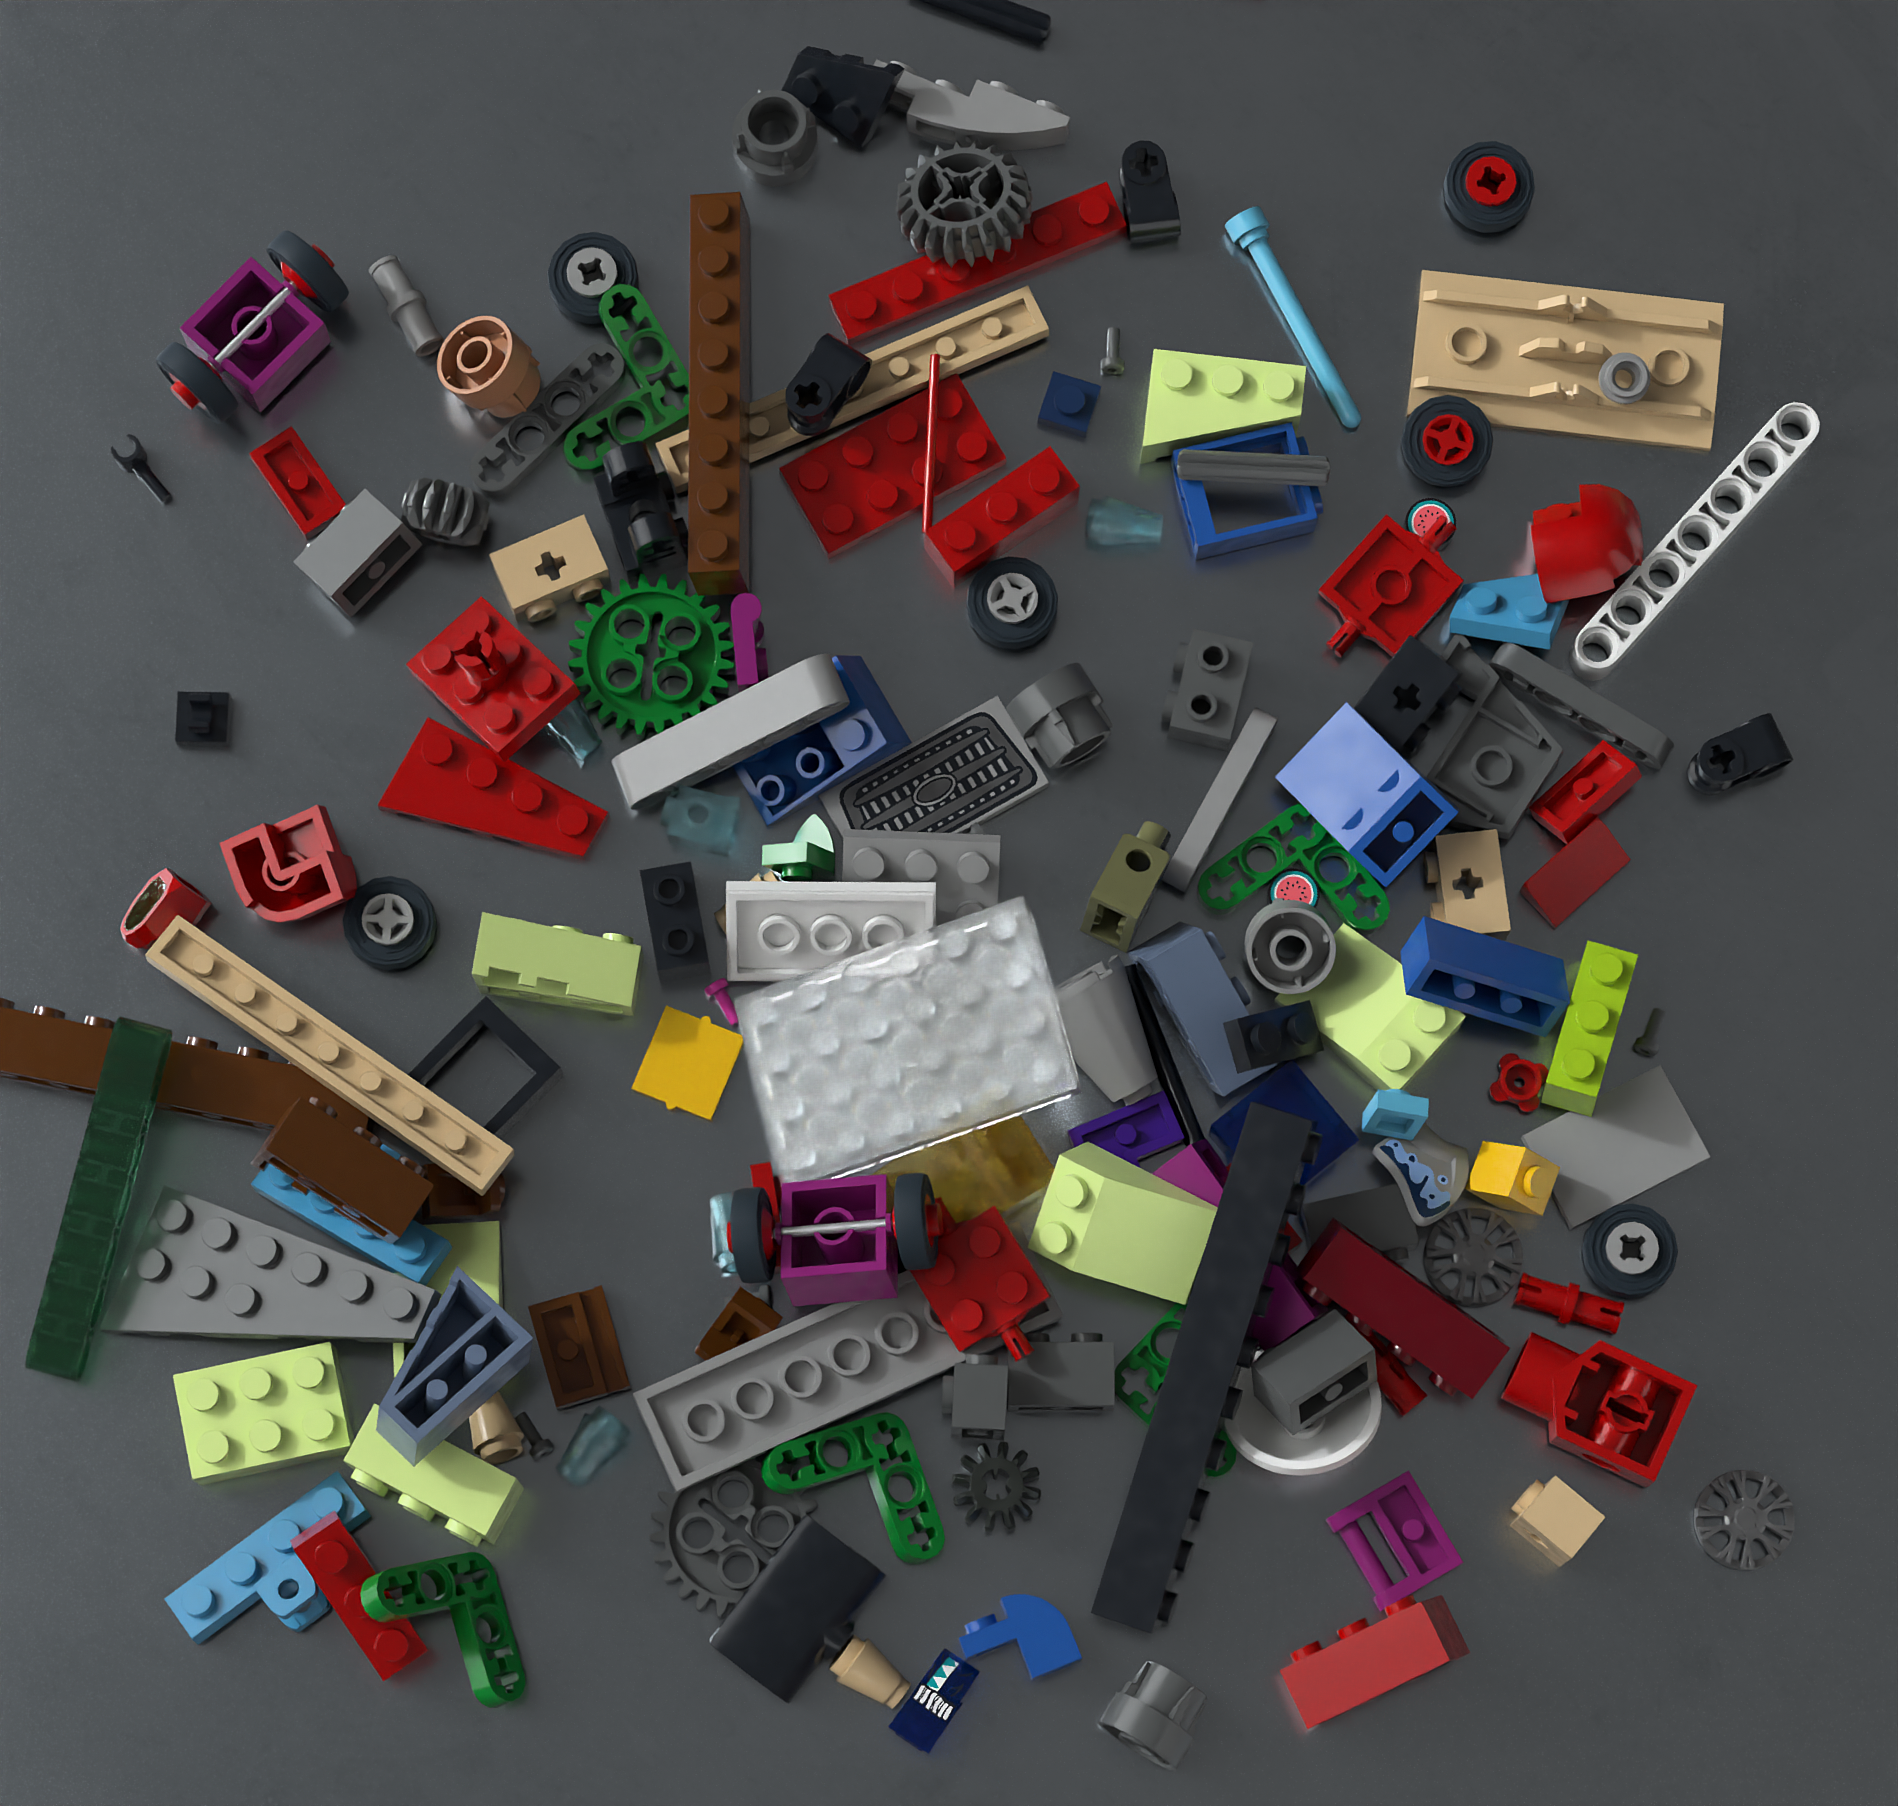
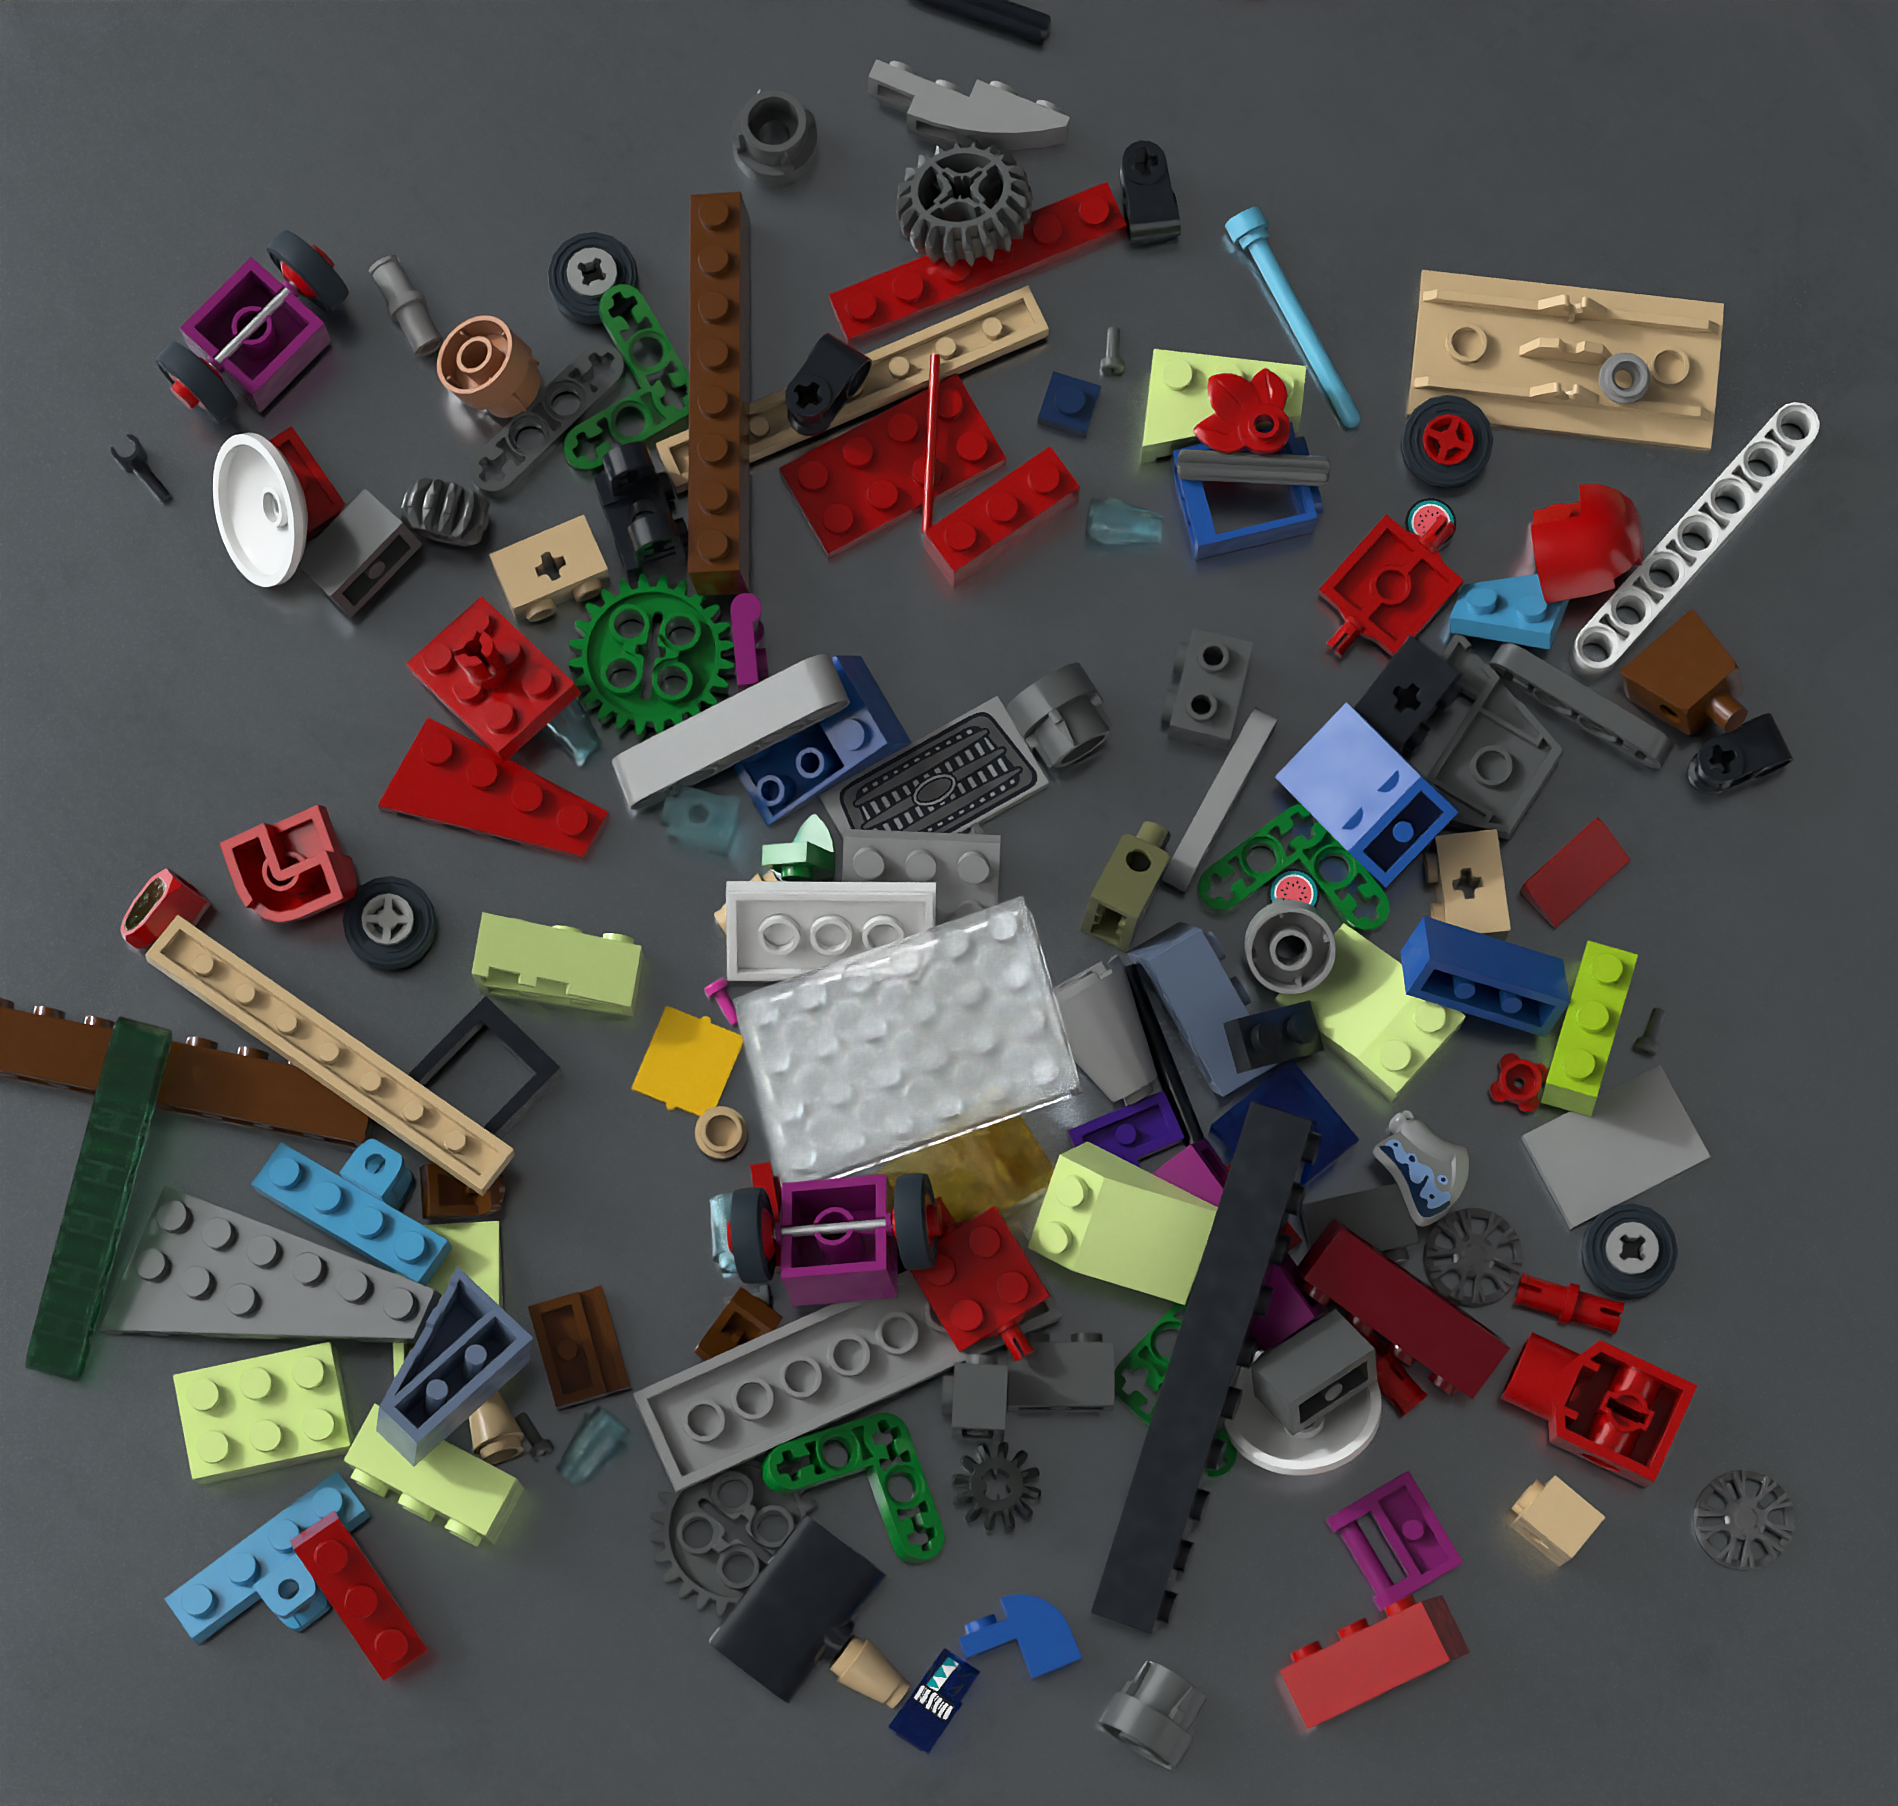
black tile [175,691,232,747] -> none
reddish brown wedge [250,1096,434,1244] -> none
green beam [360,1552,525,1708] -> none
black brick [639,861,711,983] -> none
black wing [781,46,905,148] -> none
black wheel [966,556,1058,649] -> none
medium azure plate [1362,1089,1429,1141] -> none
black wheel [1444,141,1535,233] -> none
yellow brick [1465,1141,1560,1216] -> none
red plate [1529,740,1642,844] -> none
none -> white dish [213,433,308,587]
none -> tan plate [695,1106,747,1159]
none -> red plate [1193,368,1291,454]
none -> reddish brown torso [1619,609,1748,735]

